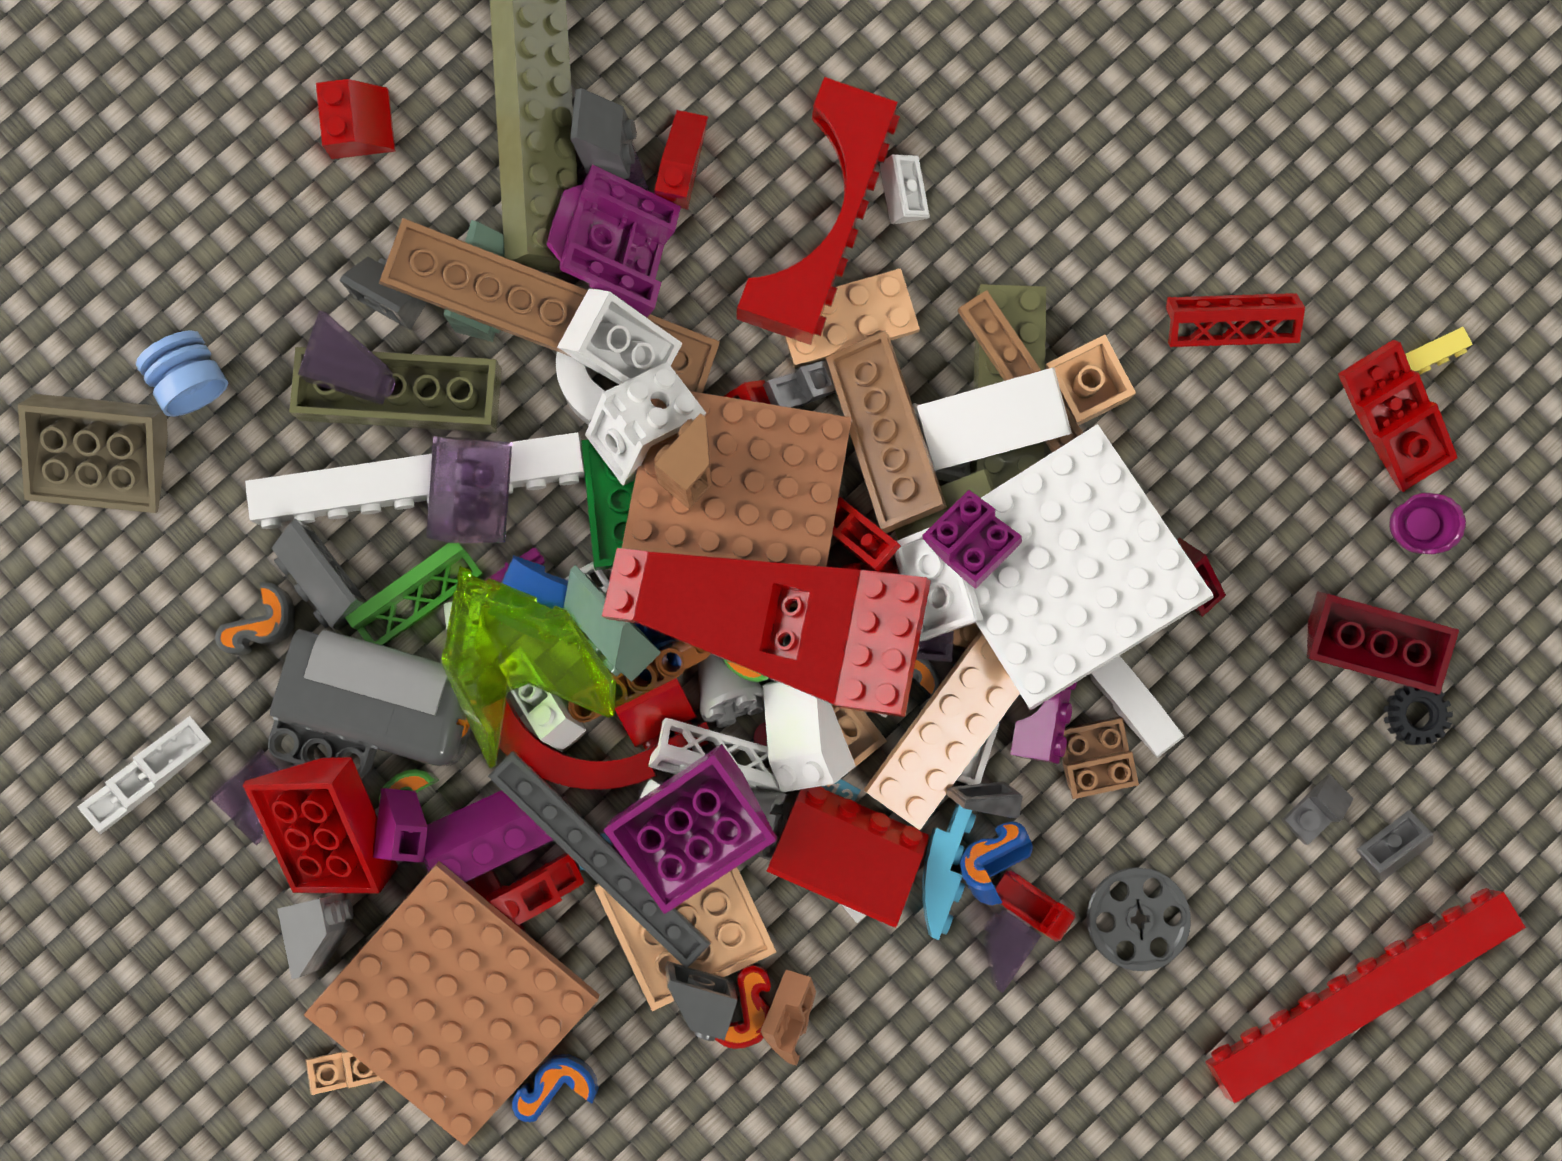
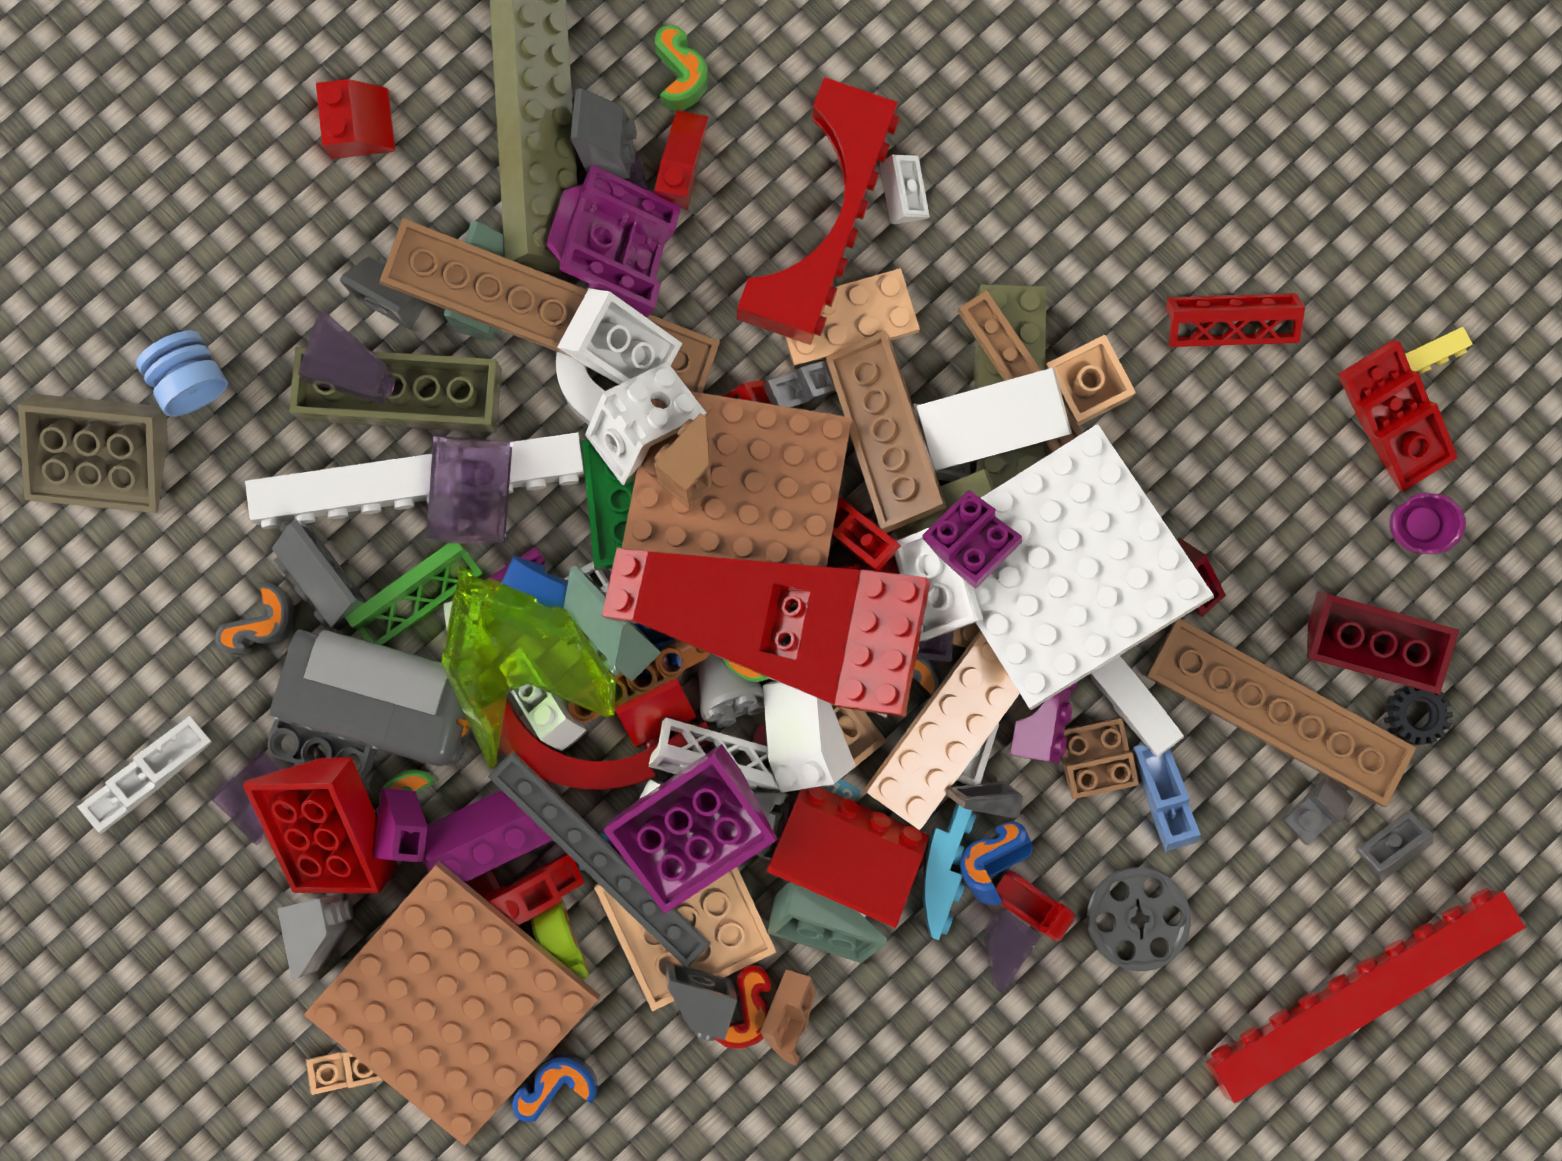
none -> lime animal [531,901,589,980]
none -> bright green animal [655,25,708,110]
none -> sand green slope [767,882,887,963]
none -> medium blue slope [1133,744,1201,852]
none -> medium nougat plate [1145,619,1416,807]

